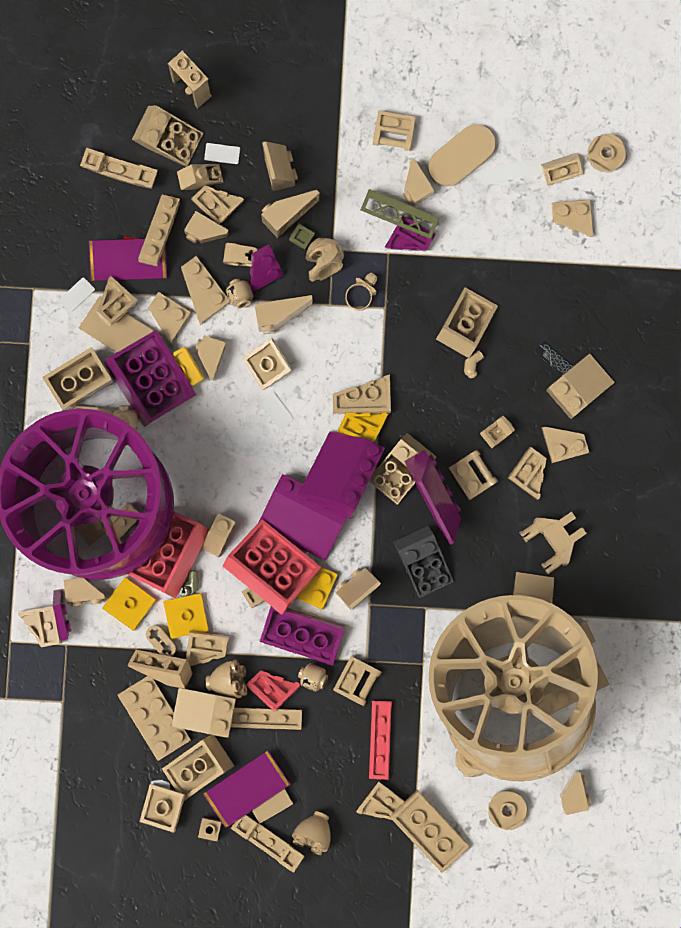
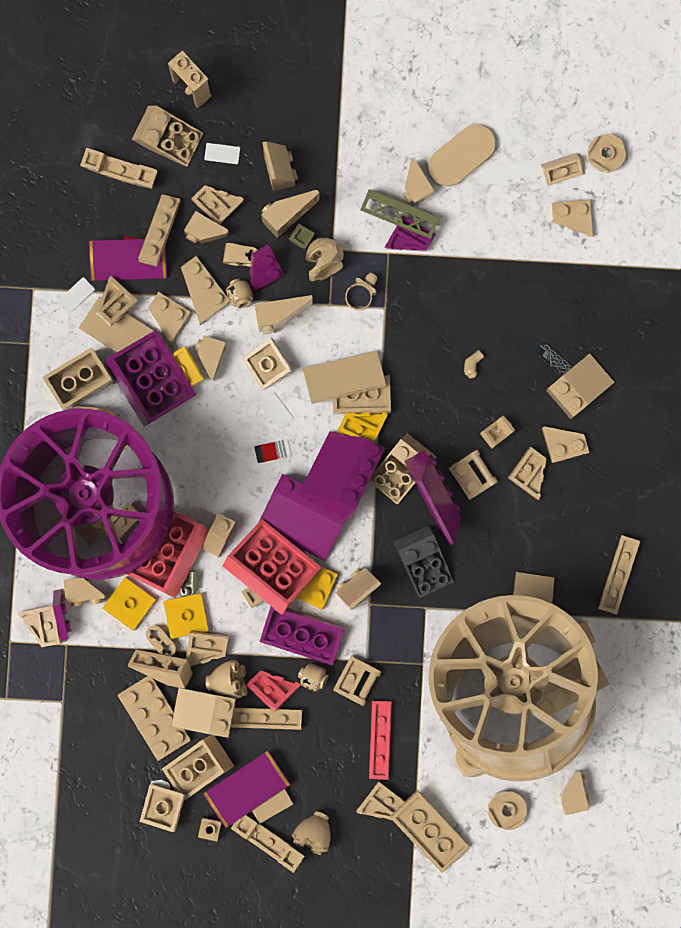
tan head [113,405,139,429] -> none
tan slope [177,164,223,190] -> none
tan plate [372,110,416,151] -> none
tan slope [436,287,498,358] -> none
tan connector [519,512,587,574] -> none
none -> sticker [254,439,291,463]
none -> tan tile [303,351,386,404]
none -> tan plate [598,535,640,614]

